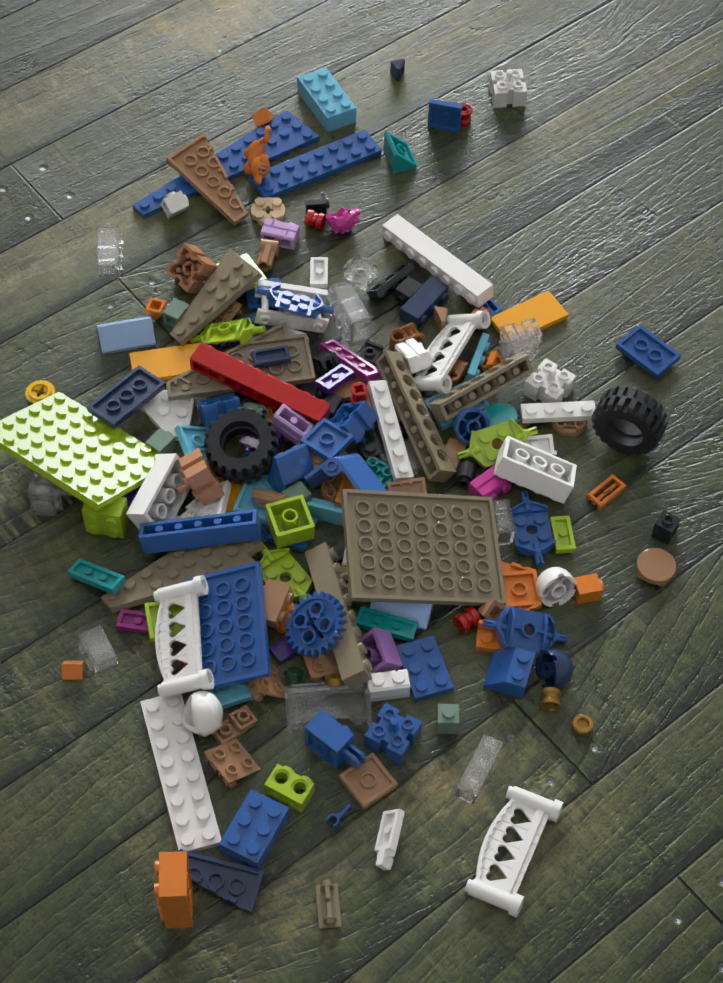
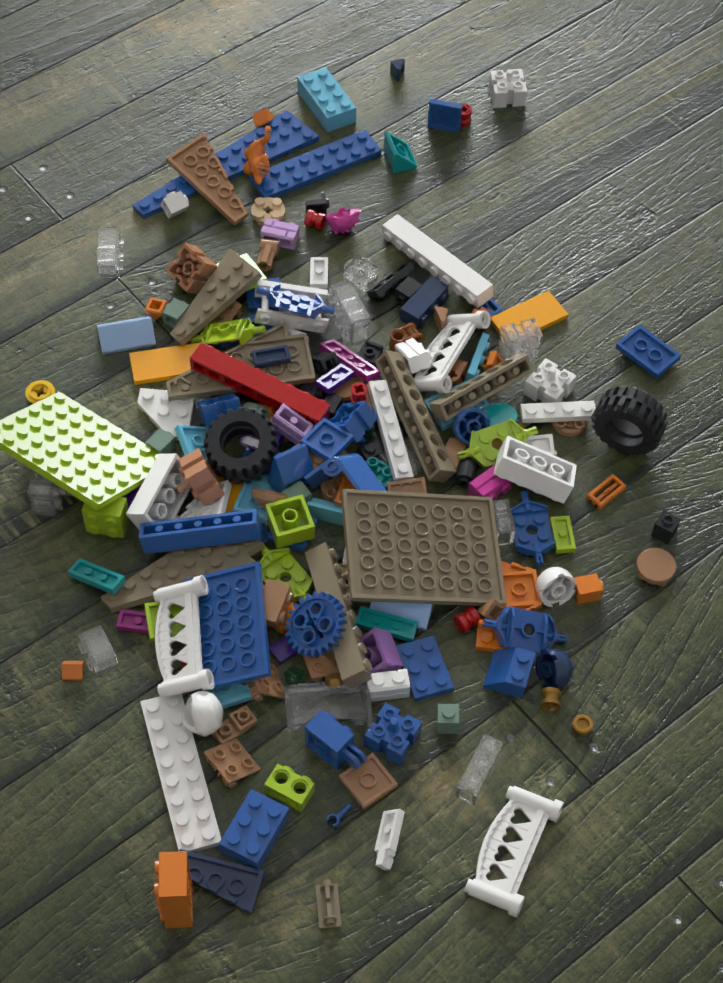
dark blue plate [87,365,166,429] -> none

